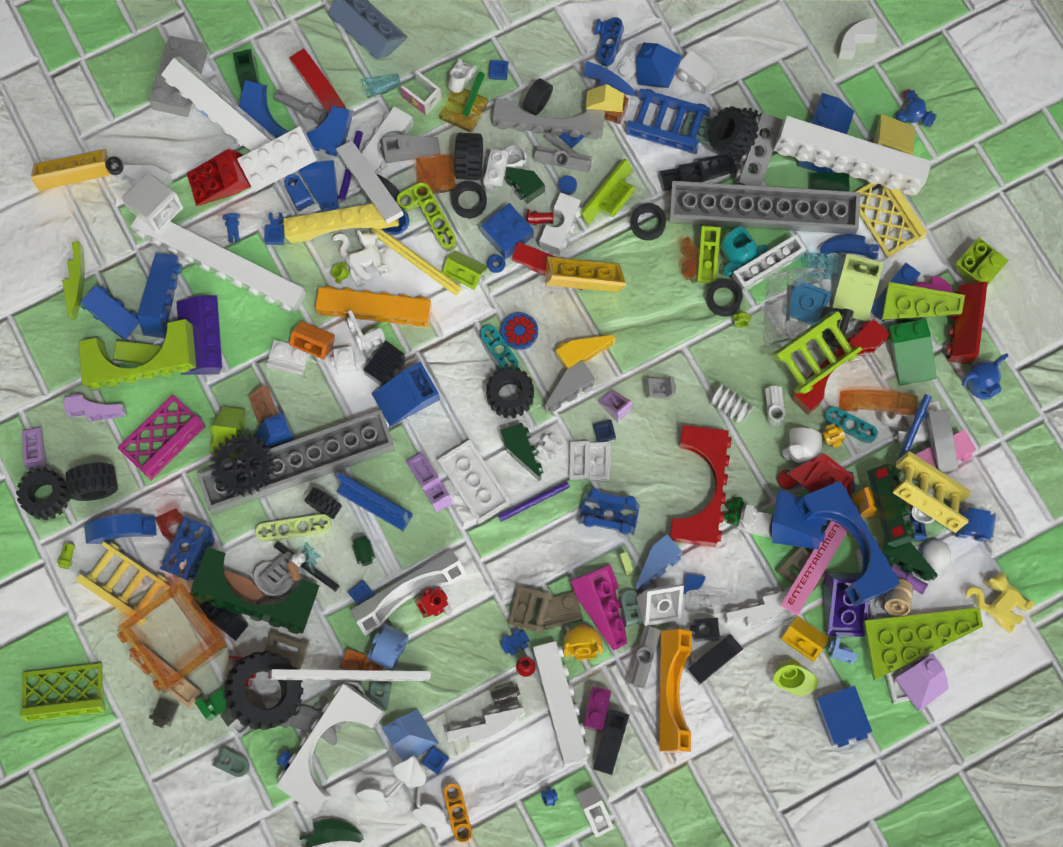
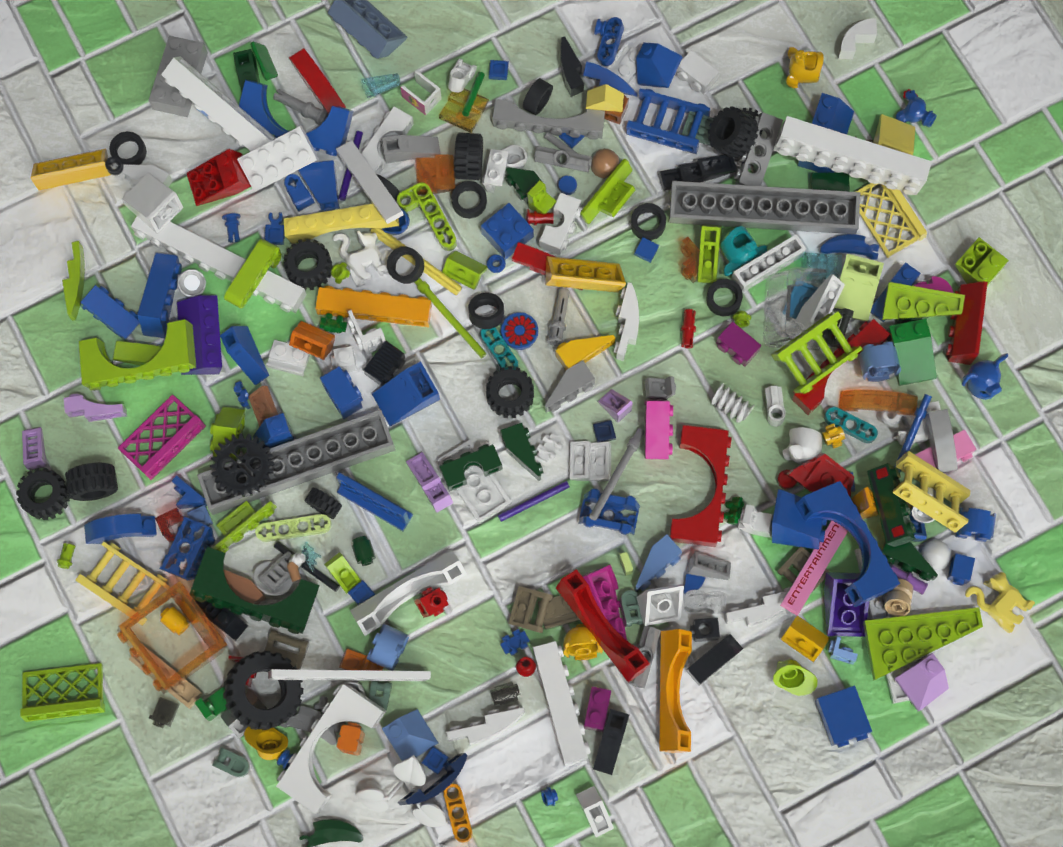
none -> black tyre [109,131,147,165]
none -> yellow brick [160,607,190,636]
none -> blue slope [172,475,207,509]
none -> white hair [177,269,206,298]
none -> medium blue plate [187,505,213,529]
none -> lime bracket [212,501,277,553]
none -> blue slope [220,326,269,385]
none -> lime beam [224,239,282,309]
none -> blue piece [234,381,250,409]
none -> yellow piece [244,726,289,761]
none -> green slope [251,41,278,81]
none -> black tyre [283,239,333,291]
none -> green piece [319,313,347,334]
none -> blue brick [320,366,363,420]
none -> lime slope [324,552,361,594]
none -> orange brick [336,722,365,756]
none -> black tyre [387,246,424,284]
none -> dark blue slope [398,753,467,805]
none -> lime bar [414,278,487,359]
none -> dark green arch [439,444,503,492]
none -> black tyre [468,293,504,329]
none -> lime slope [527,180,557,214]
none -> light grey pin [547,288,570,346]
none -> red arch [556,569,650,683]
none -> black slope [560,36,584,97]
none -> light grey bar [589,428,645,520]
none -> medium nougat hair [591,148,620,178]
none -> white slope [614,282,639,361]
none -> blue tile [634,238,659,263]
none -> dark pink wedge [645,399,673,459]
none -> red pin [681,309,696,349]
none -> light grey slope [688,551,731,580]
none -> magenta brick [716,321,762,367]
none -> yellow piece [786,47,824,89]
none -> white slope [795,274,845,331]
none -> medium blue brick [858,342,901,382]
none -> blue brick [947,553,975,586]

